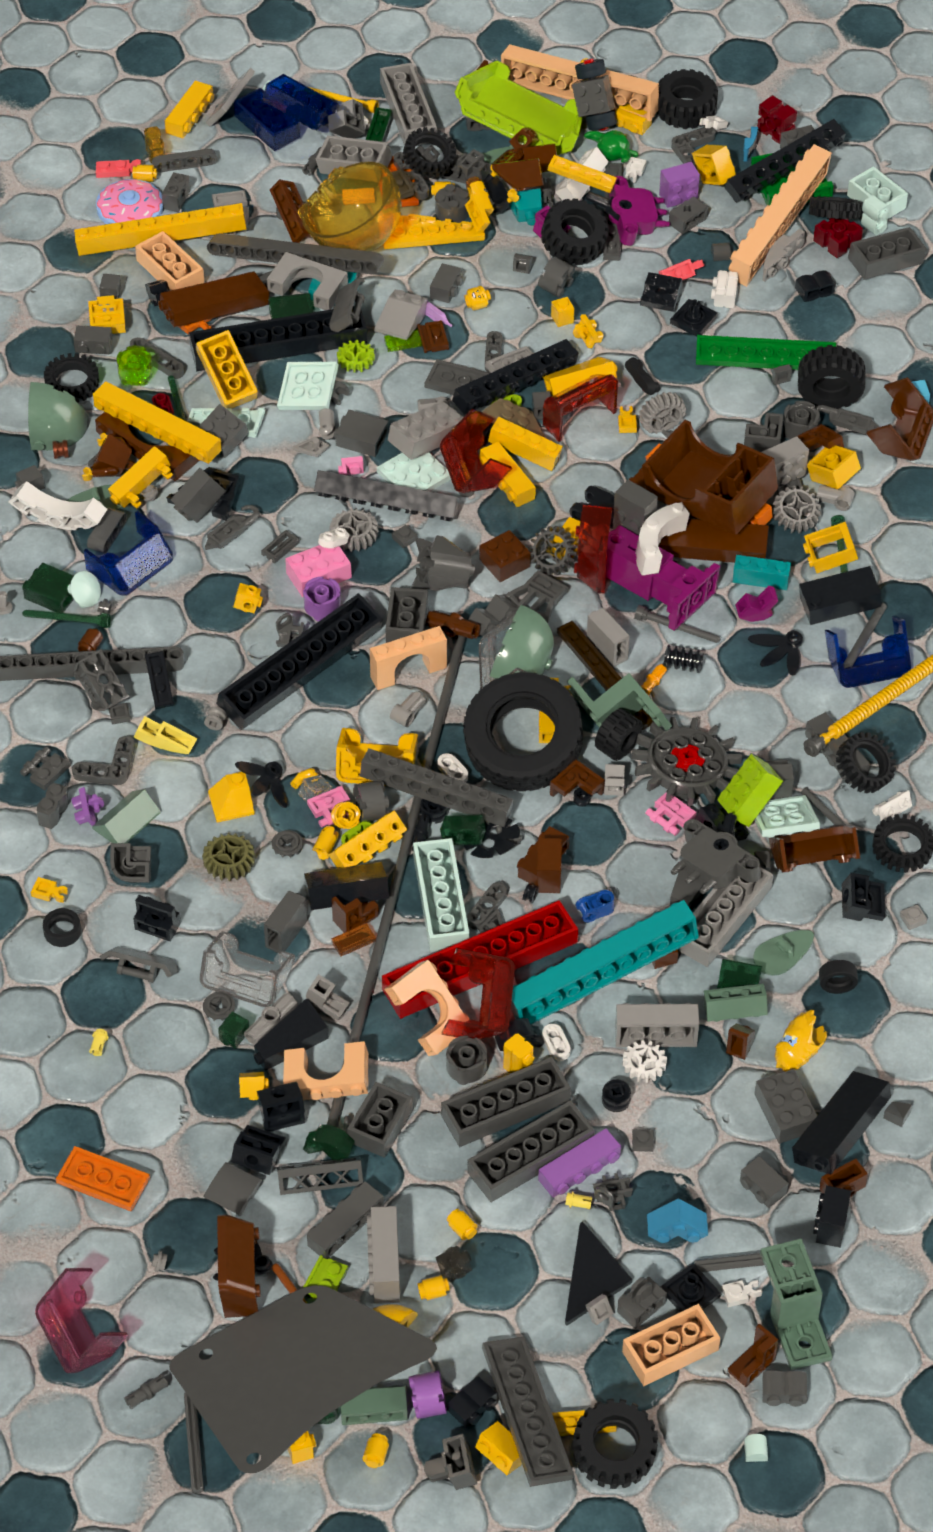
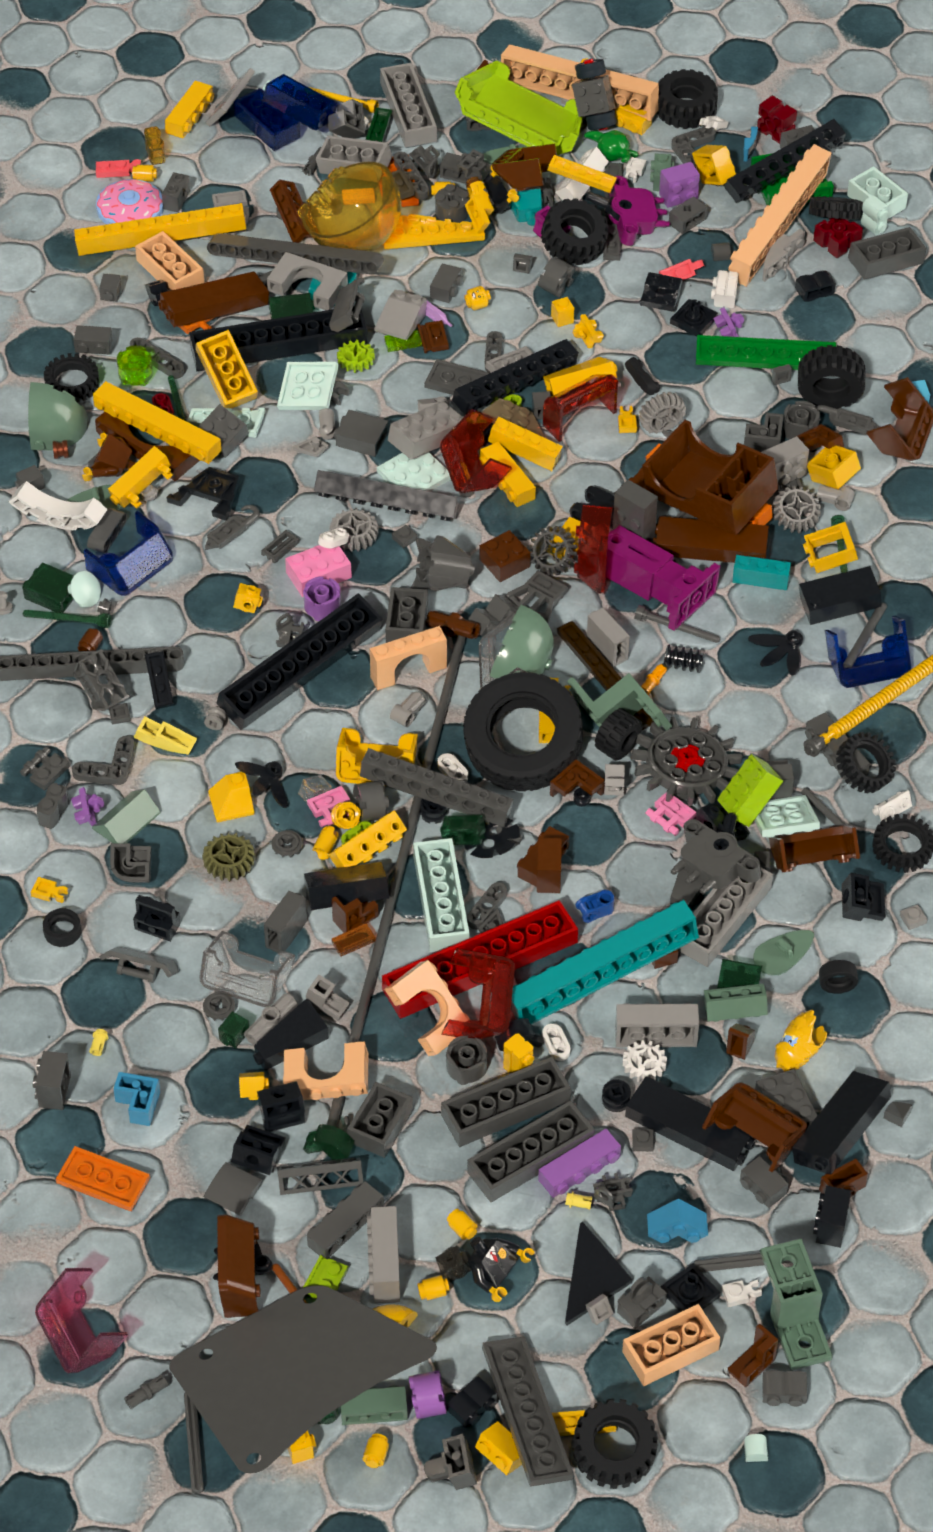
yellow piece [88,295,126,334] -> none
light grey plate [151,1250,167,1272] -> none
dark grey beam [152,149,217,172] -> none
dark grey brick [171,467,226,523] -> none
yellow arm [290,768,318,789] -> none
bright pink bracket [338,456,364,475] -> none
black tyre [403,127,456,178] -> none
black pin [412,814,430,851] -> none
reddish brown brick [509,128,539,148] -> none
black bush [523,884,539,903] -> none
white brick [636,502,689,575] -> none
magenta brick [735,586,778,622] -> none
none -> dark grey brick [33,1051,71,1110]
none -> dark azure brick [114,1072,160,1126]
none -> black torso [468,1237,535,1302]
none -> black brick [625,1076,756,1171]
none -> sand green brick [650,153,674,191]
none -> reddish brown windscreen [702,1083,807,1172]
none -> medium lavender hips [713,307,744,337]

